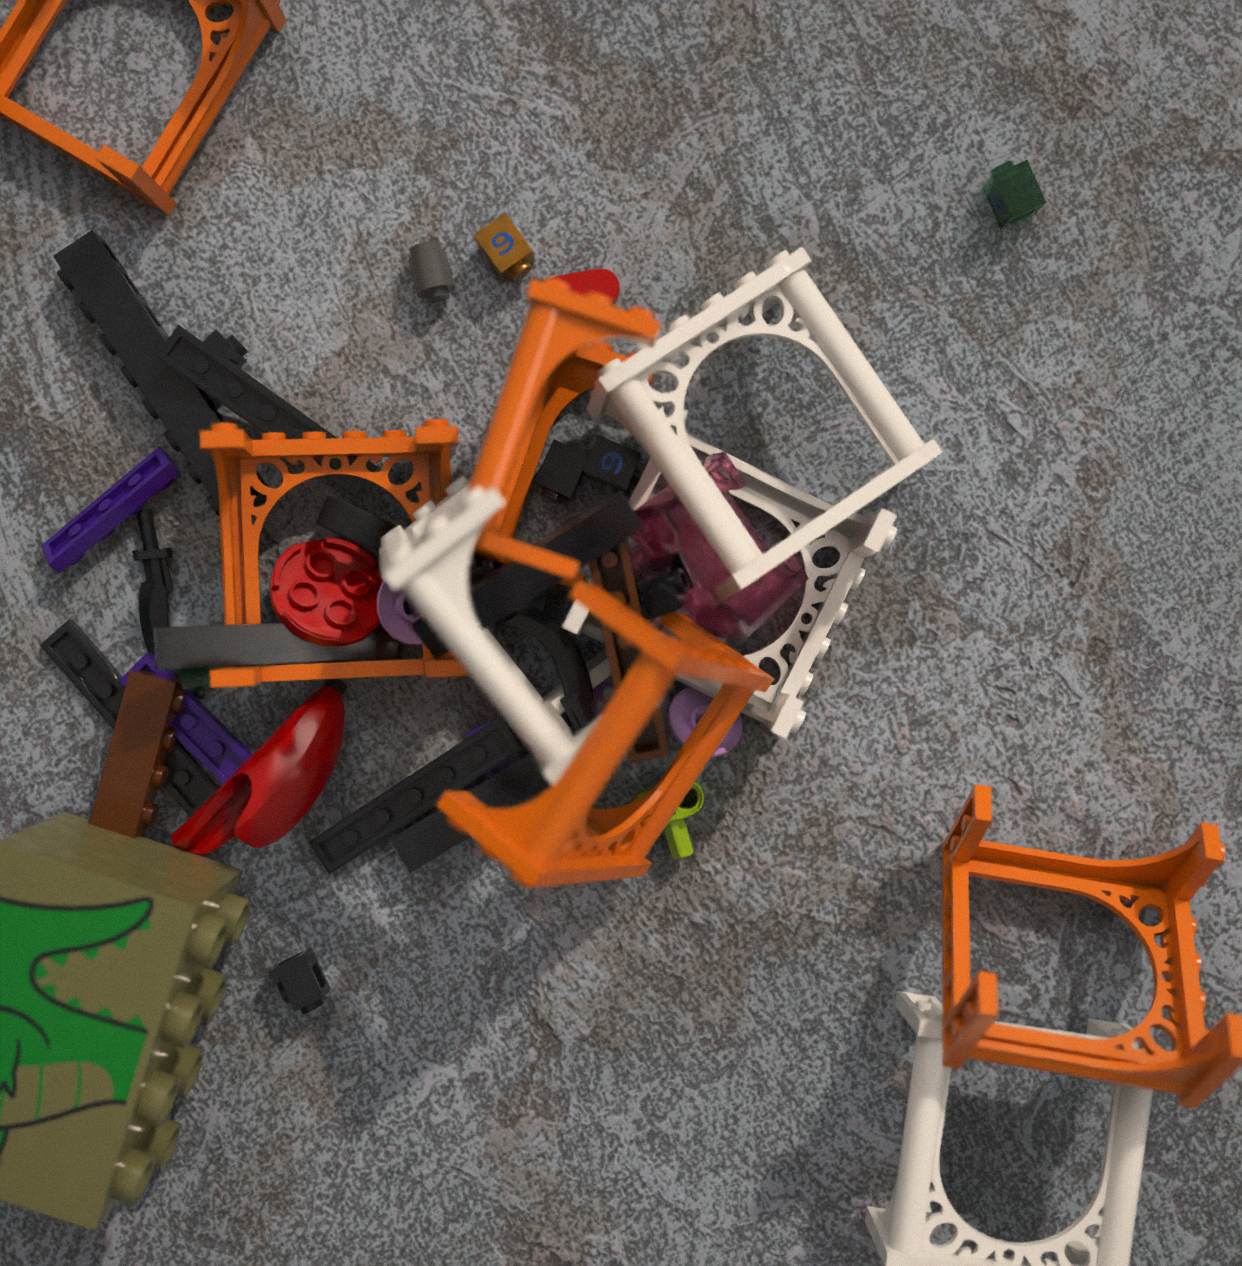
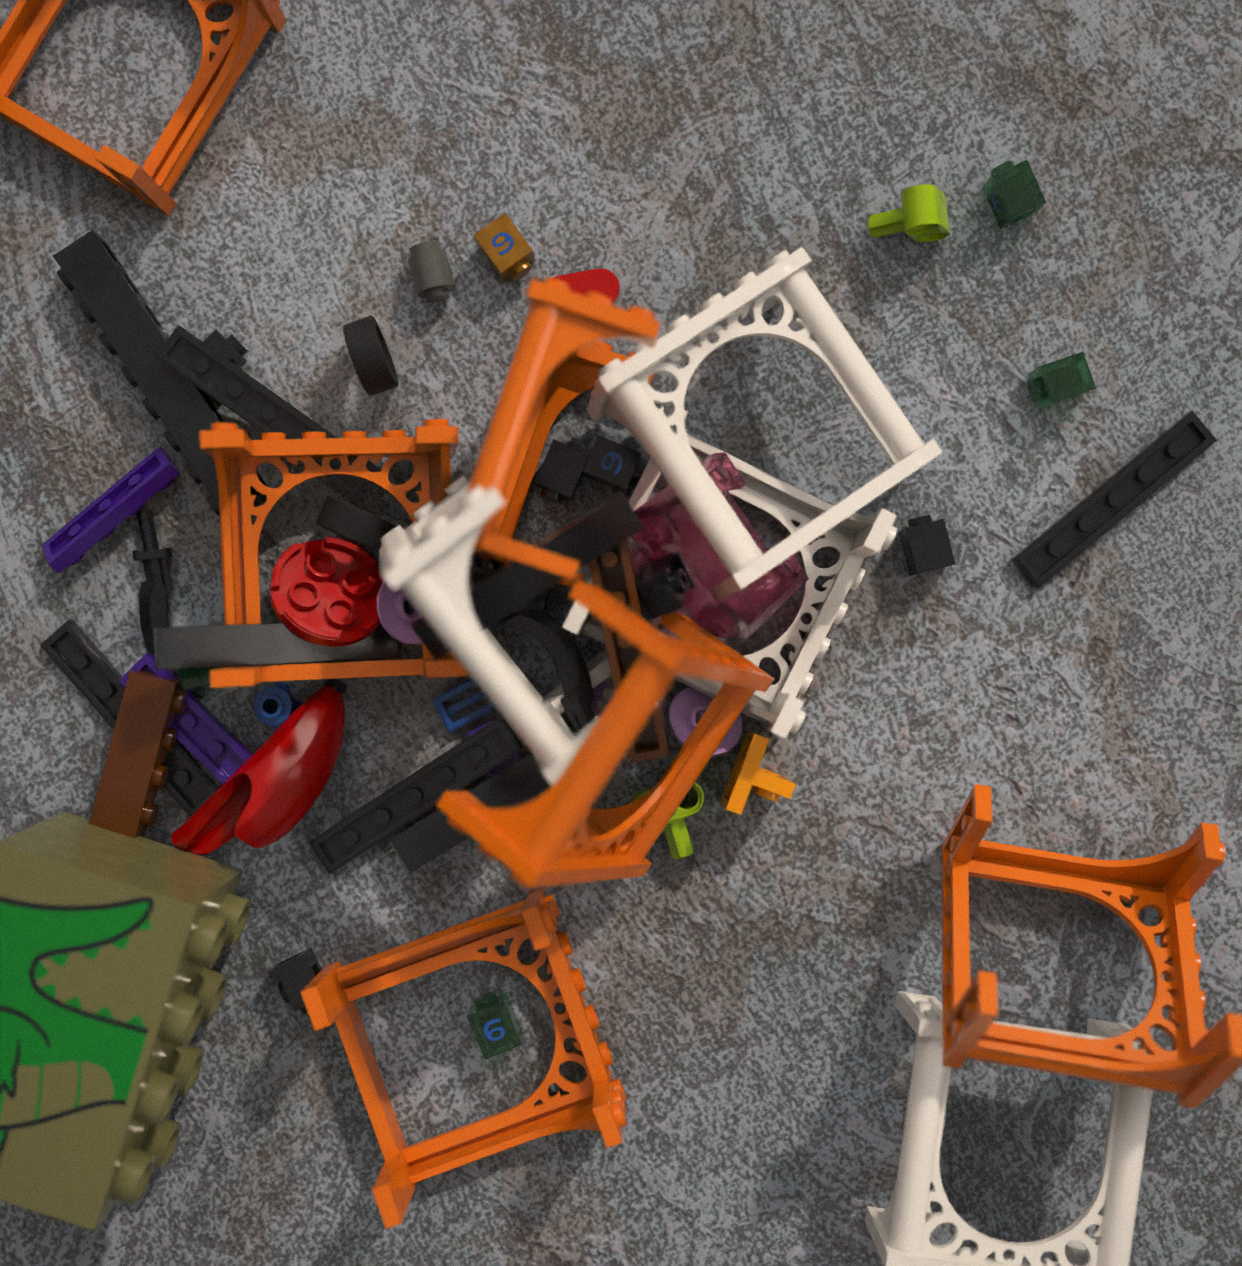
none -> blue brick [253,682,301,728]
none -> orange arch [301,887,627,1229]
none -> black tyre [343,316,399,396]
none -> blue tile [431,677,497,733]
none -> clear green brick [467,991,524,1060]
none -> light orange bracket [720,730,796,815]
none -> lime beam [868,184,950,242]
none -> black brick [898,515,955,576]
none -> black tile [1011,411,1217,589]
none -> clear green brick [1027,352,1096,410]

